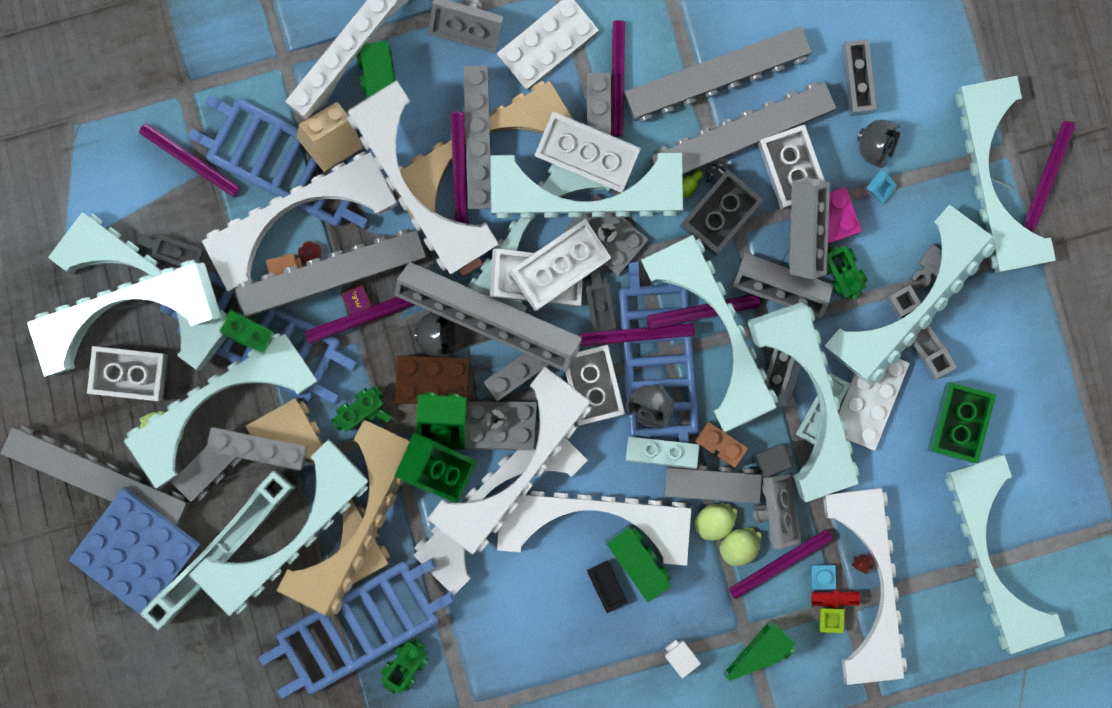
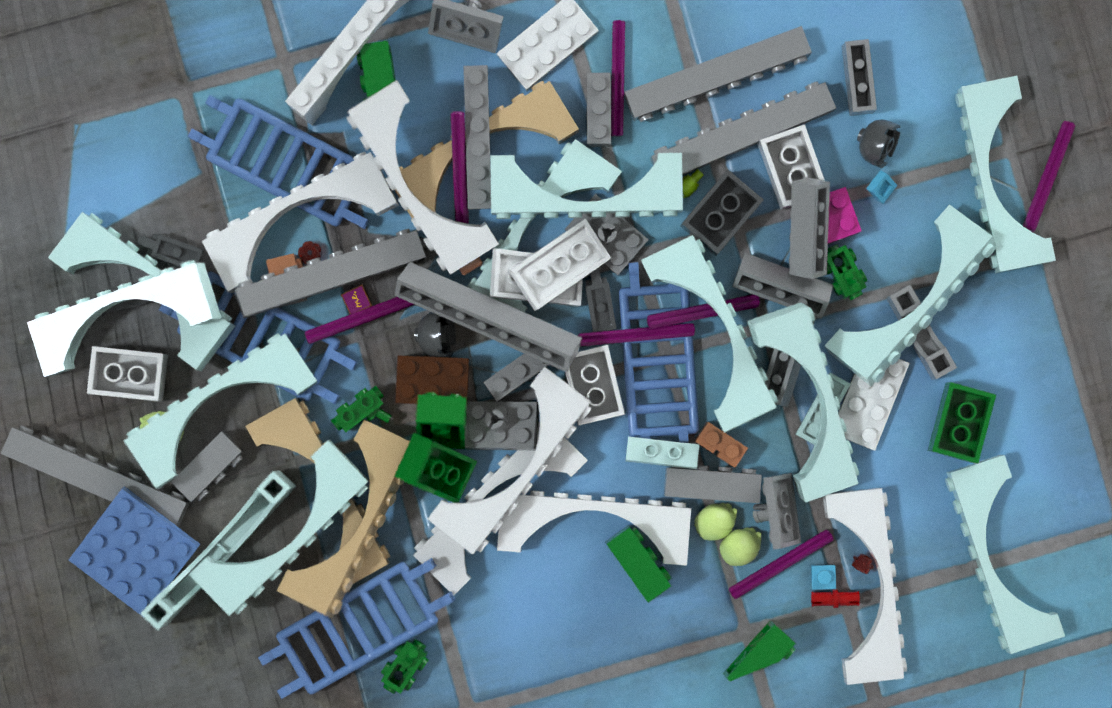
magenta axle [139,123,241,197] -> none
light grey arch [206,427,308,470] -> none
green brick [219,310,274,355] -> none
tan slope [296,102,363,173] -> none
white plate [535,111,641,193] -> none
black plate [586,560,628,613] -> none
dark grey cylinder [625,384,674,429] -> none
white brick [664,639,701,679] -> none
black plate [705,162,726,185] -> none
dark grey brick [752,444,793,477] -> none
lime plate [819,608,845,633] -> none
light grey plate [912,244,942,288] -> none

